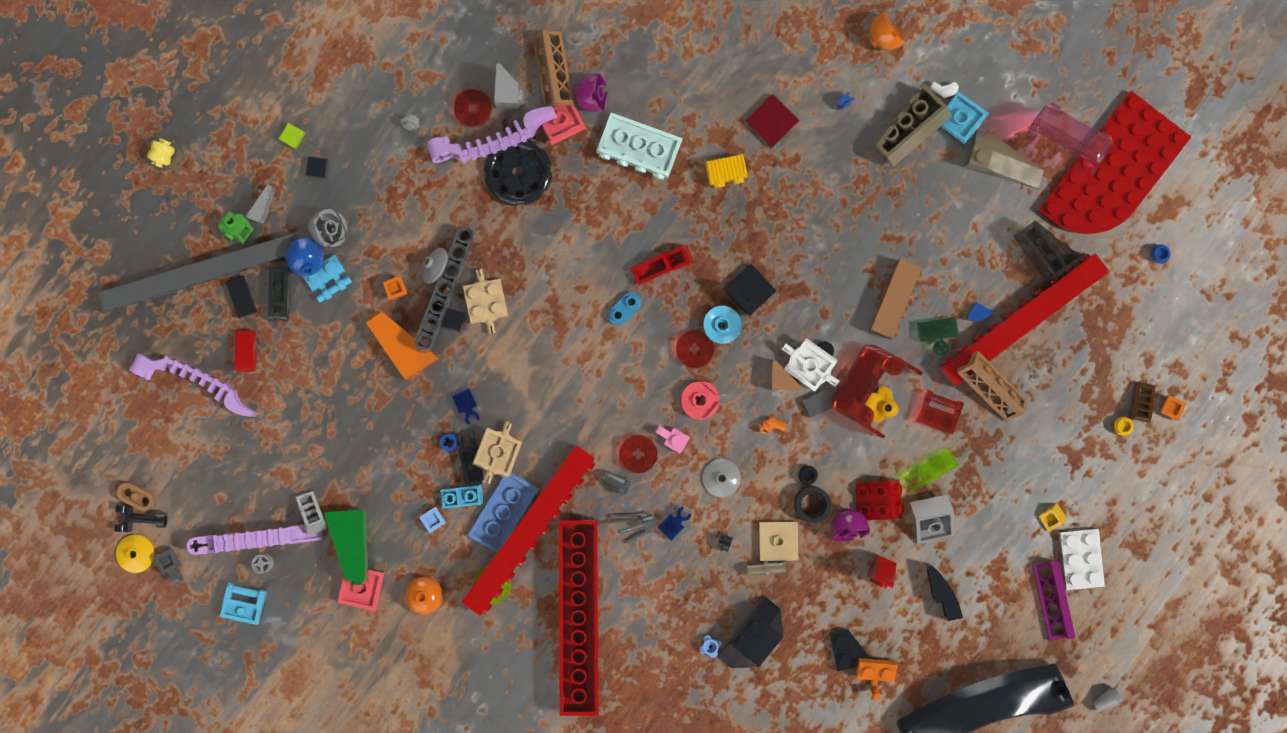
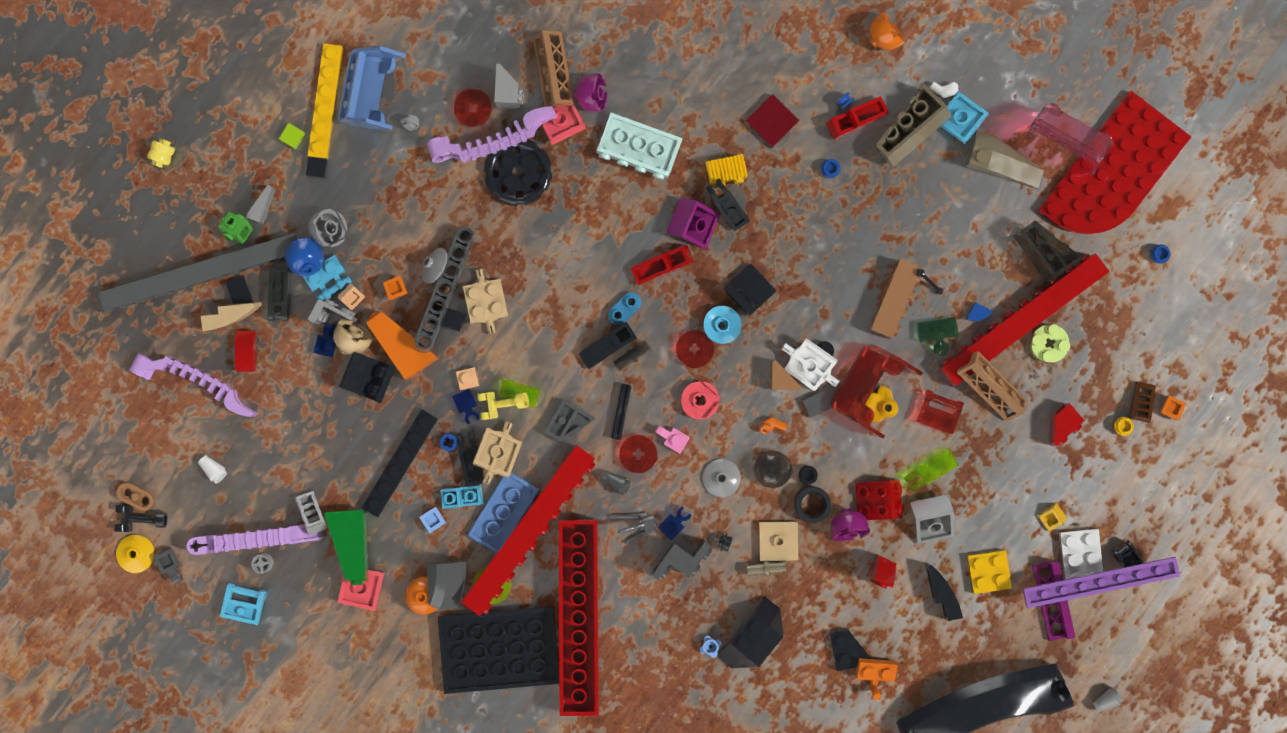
none -> white cone [198,455,227,483]
none -> tan slope [201,302,262,331]
none -> yellow plate [308,43,343,159]
none -> light grey bracket [308,298,358,325]
none -> clear blue plate [314,322,337,358]
none -> tan cylinder [333,319,373,355]
none -> light nougat plate [337,283,365,310]
none -> medium blue windscreen [338,46,406,130]
none -> black bracket [339,352,395,403]
none -> black plate [362,409,438,517]
none -> dark grey slope [427,560,467,610]
none -> black plate [438,606,559,694]
none -> light nougat plate [456,367,480,390]
none -> light yellow bar [477,392,529,420]
none -> clear neon green plate [498,379,541,408]
none -> dark grey wing [544,399,595,442]
none -> black slope [578,322,637,370]
none -> black axle [611,384,631,440]
none -> clear smoke pin [613,340,651,372]
none -> dark grey bracket [652,539,712,580]
none -> magenta slope [666,197,721,249]
none -> black hinge [706,178,750,232]
none -> clear smoke cylinder [754,450,792,489]
none -> blue plate [821,159,840,178]
none -> red slope [826,96,889,140]
none -> black hinge [916,269,943,295]
none -> yellow plate [967,550,1012,594]
none -> medium lavender plate [1022,557,1180,608]
none -> yellowish green plate [1030,324,1070,362]
none -> red slope [1050,403,1085,446]
none -> black piece [1111,540,1144,567]

